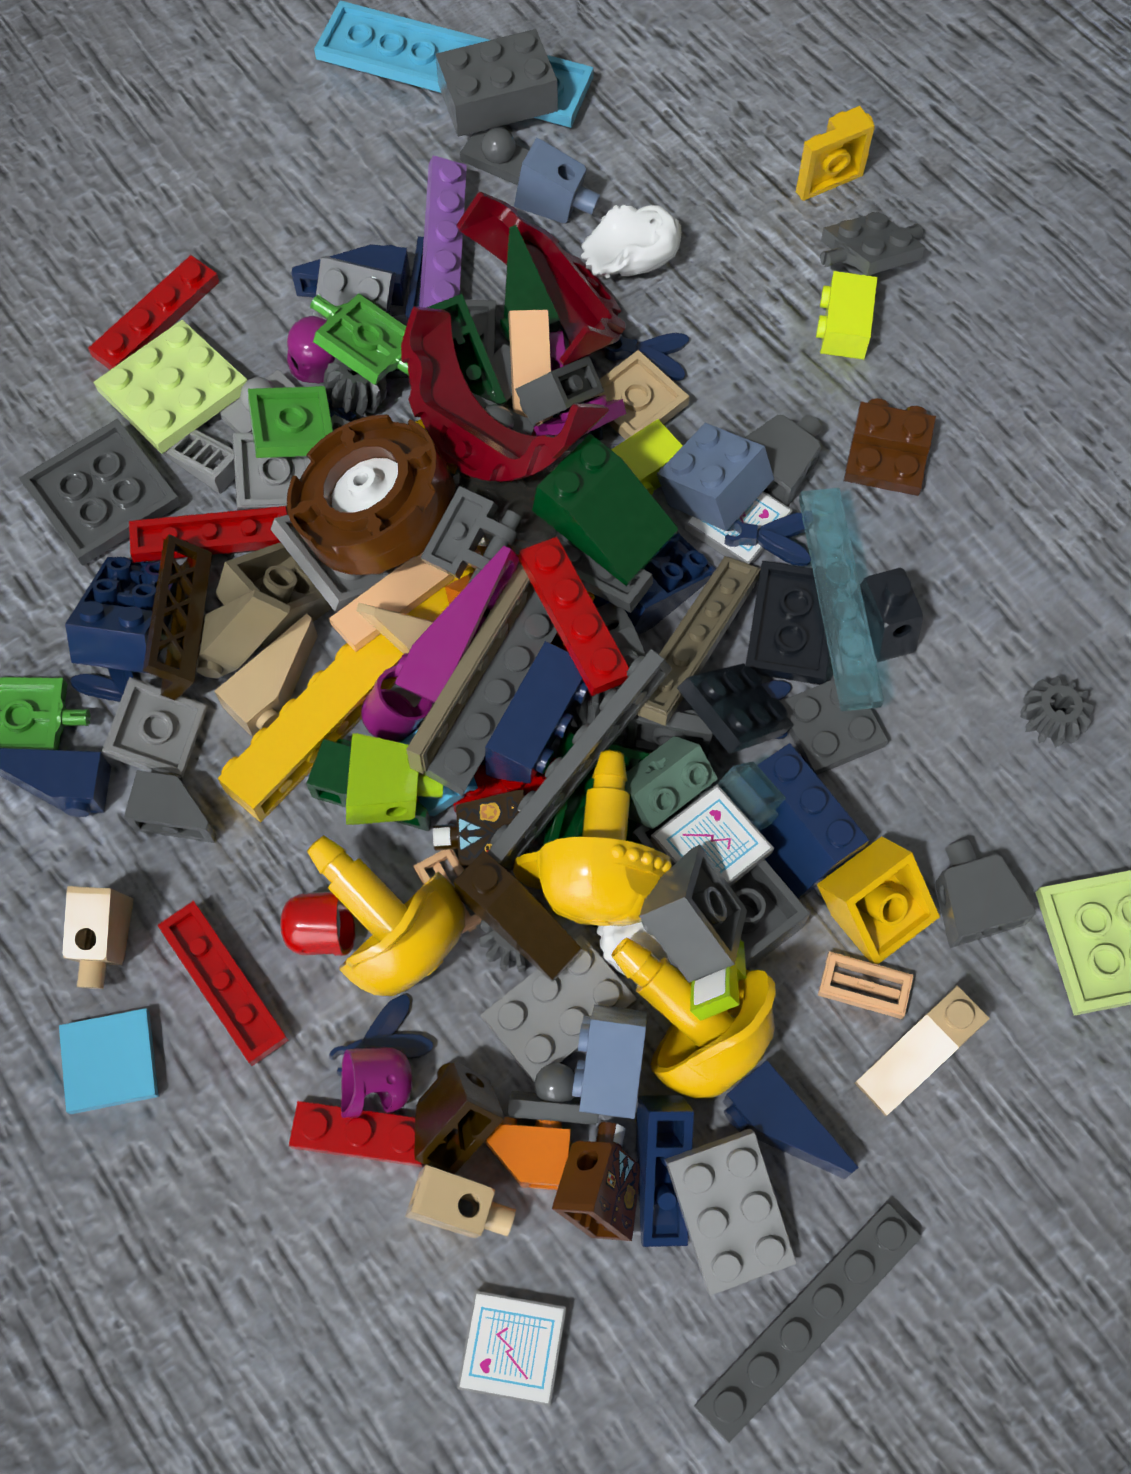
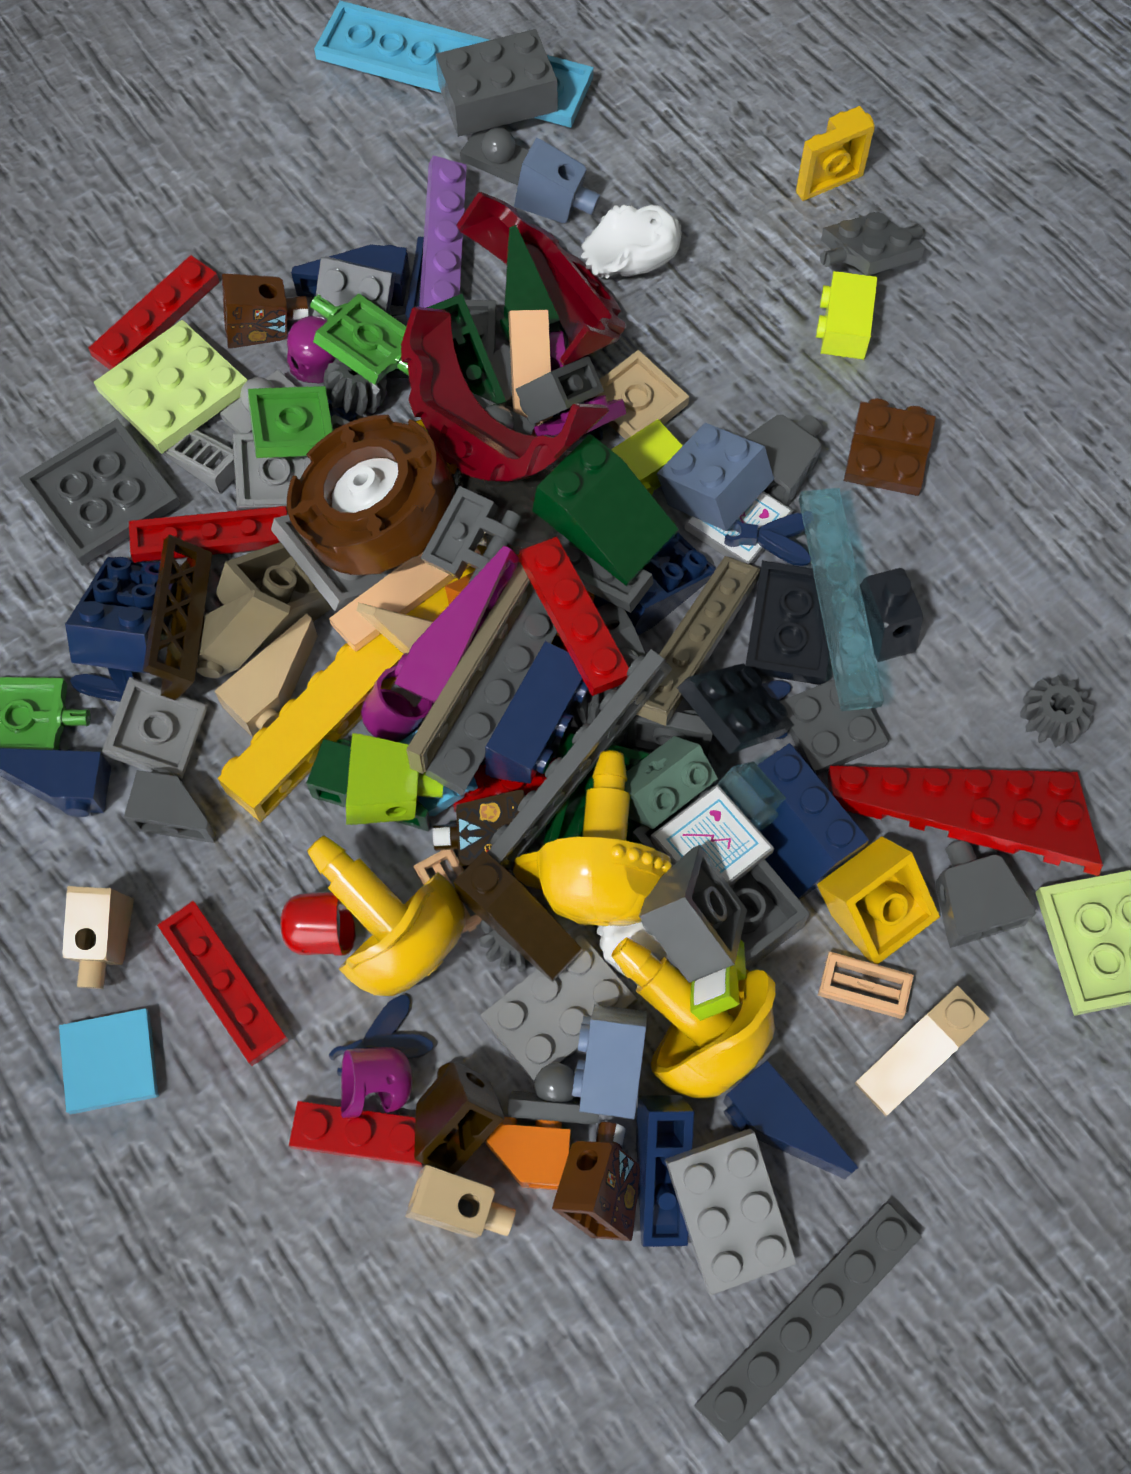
white tile [457,1291,566,1406] -> none
dark blue piece [605,333,689,381] -> none
none -> reddish brown torso [222,274,308,349]
none -> red wing [828,766,1103,876]

